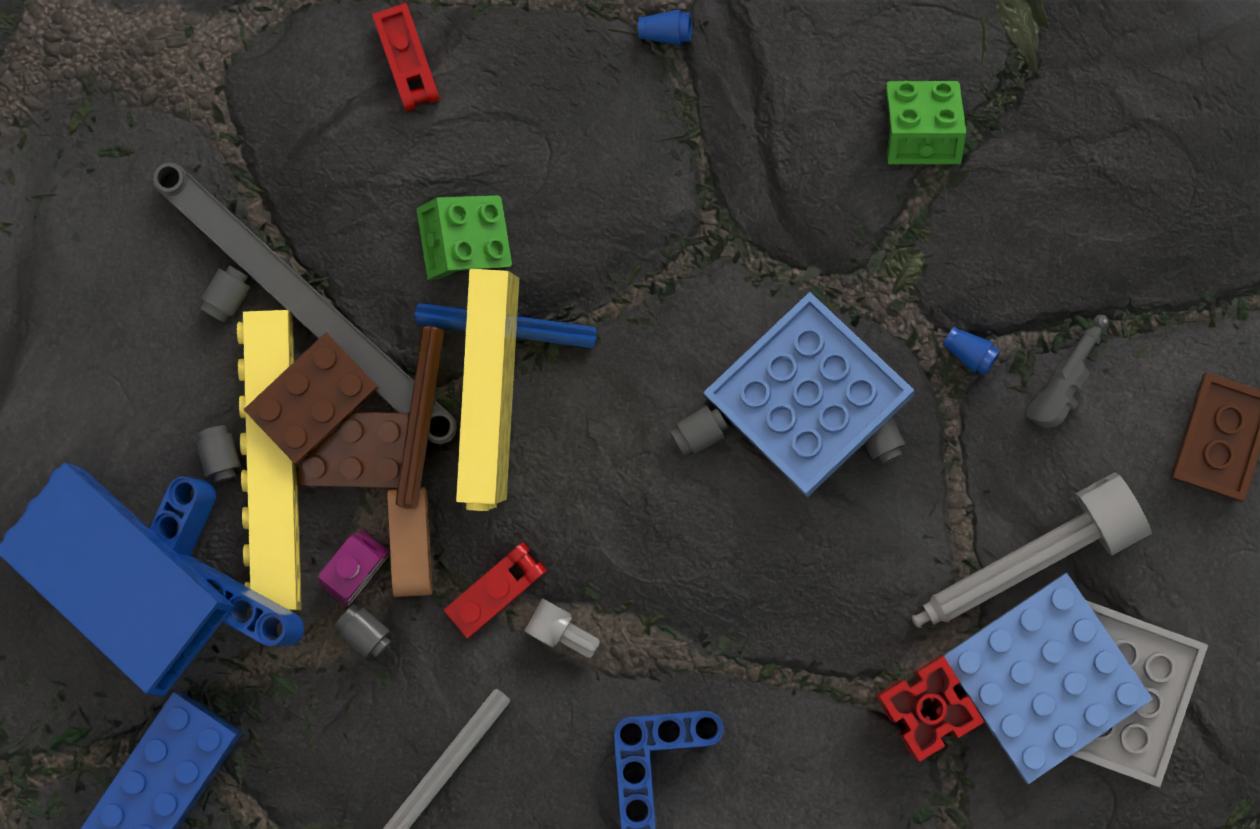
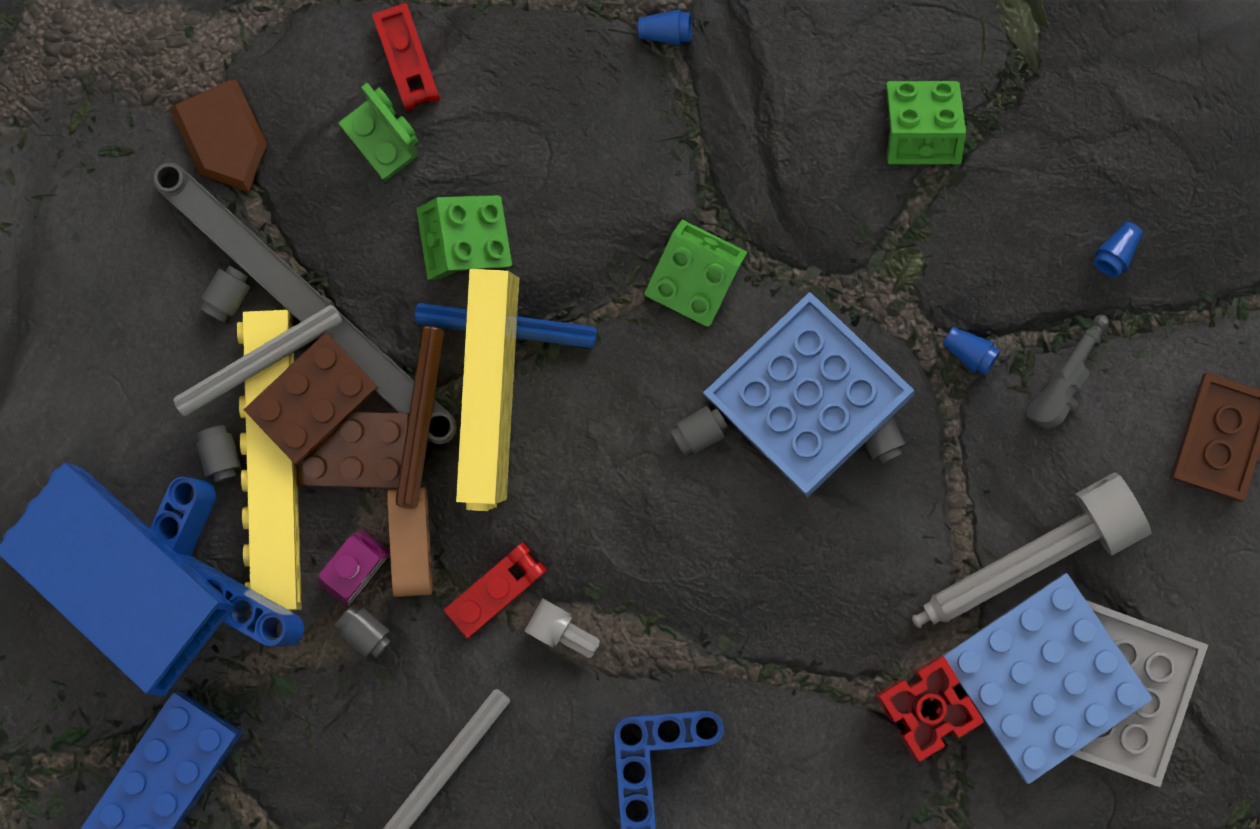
none -> reddish brown tile [170,79,268,193]
none -> light grey axle [173,305,342,416]
none -> bright green bracket [338,83,419,182]
none -> bright green bracket [645,219,747,327]
none -> blue cone [1094,222,1143,278]

